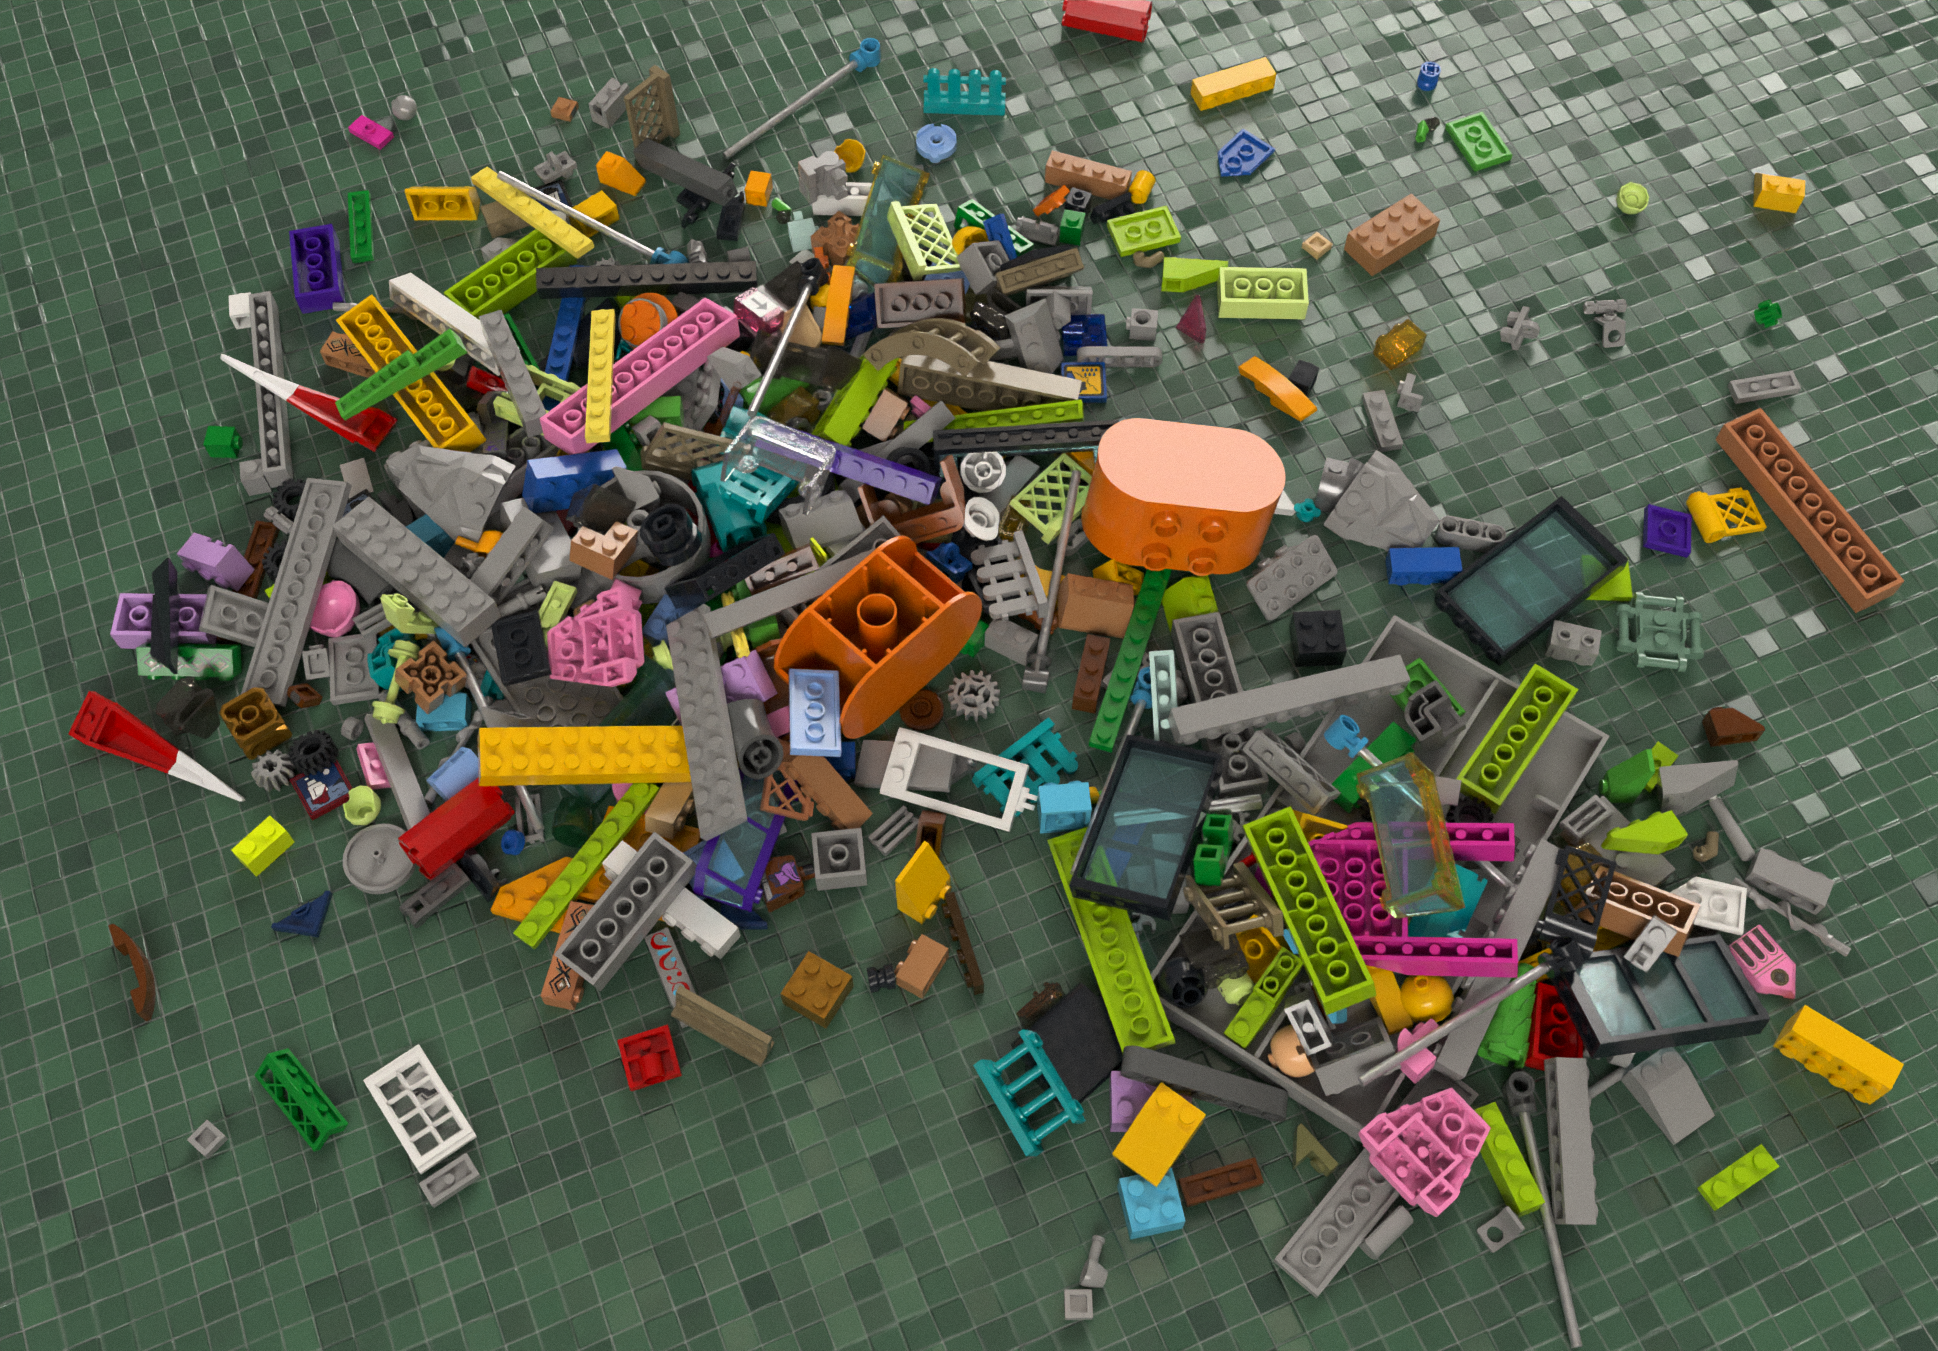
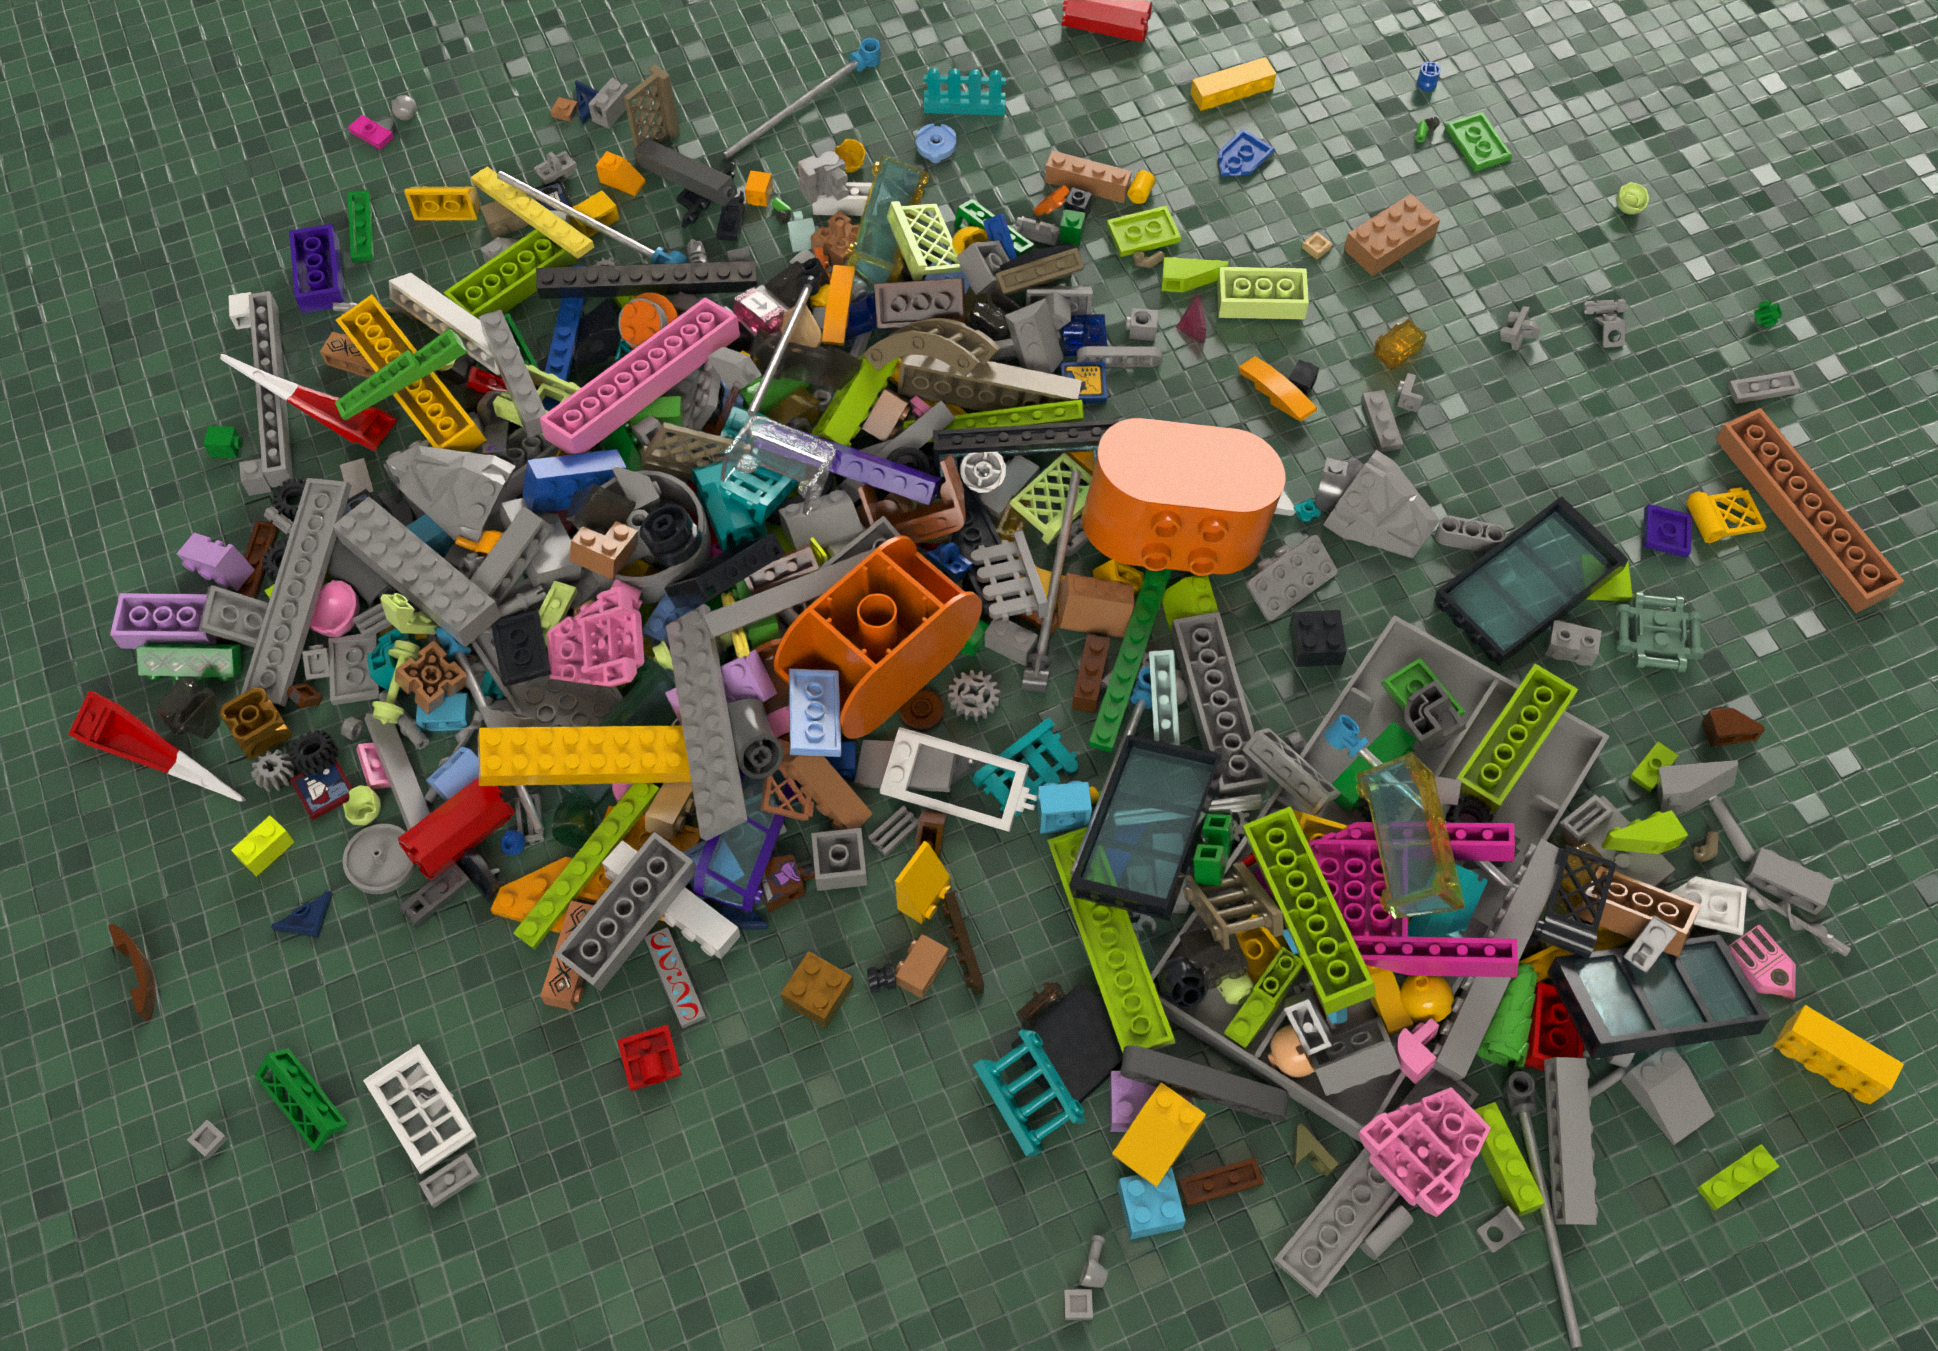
black wedge [150,558,180,674] -> none
light yellow plate [585,309,616,443] -> none
dark tan fence [671,986,775,1067] -> none
white piece [964,497,999,541] -> none
black plate [1090,192,1135,224] -> none
light grey brick [1167,655,1410,745] -> none
flat silver piece [1357,935,1585,1087] -> none
blue brick [1385,547,1463,586] -> none
bright green slope [1599,749,1655,803] -> none
yellow slope [1753,172,1805,213] -> none
none -> dark blue tile [575,80,599,124]

